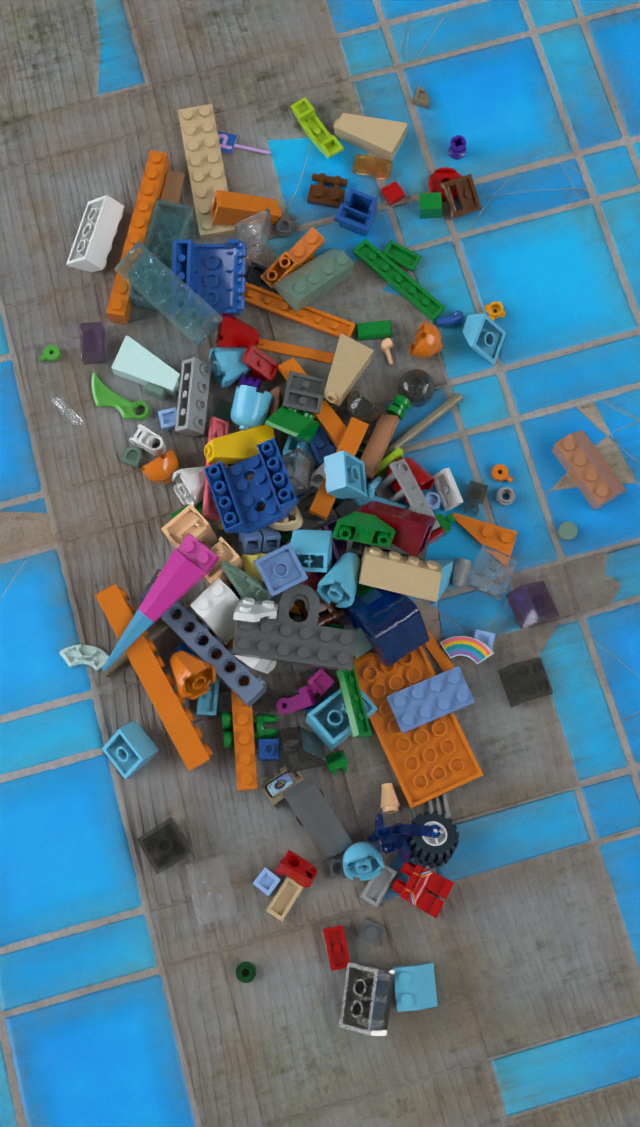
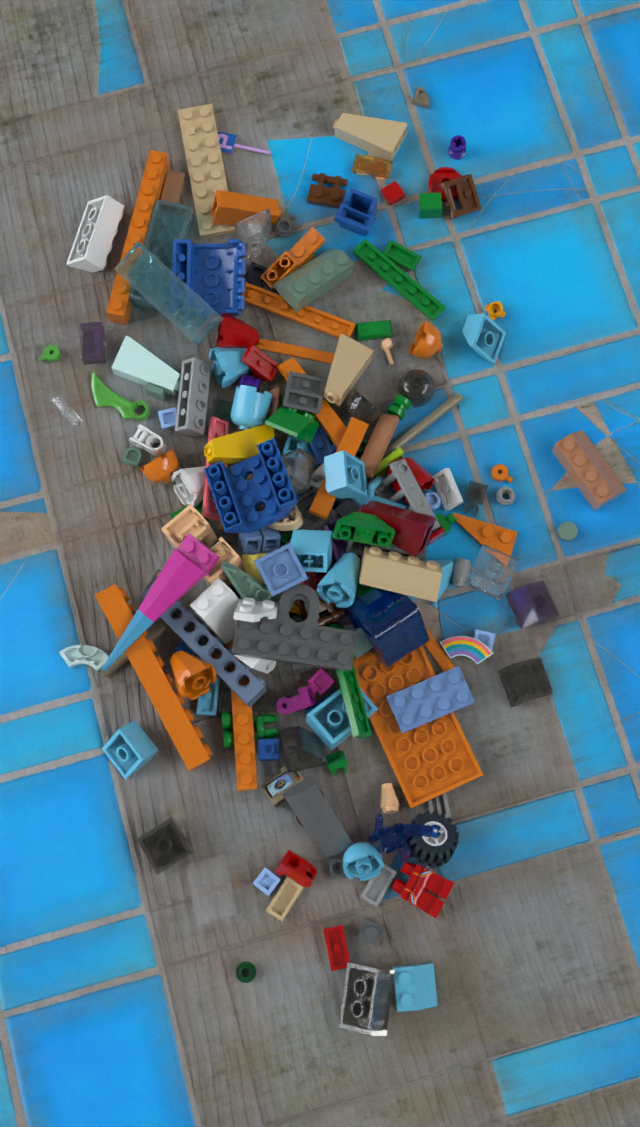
lime slope [290,97,344,158] -> none
blue arm [437,310,464,327] -> none

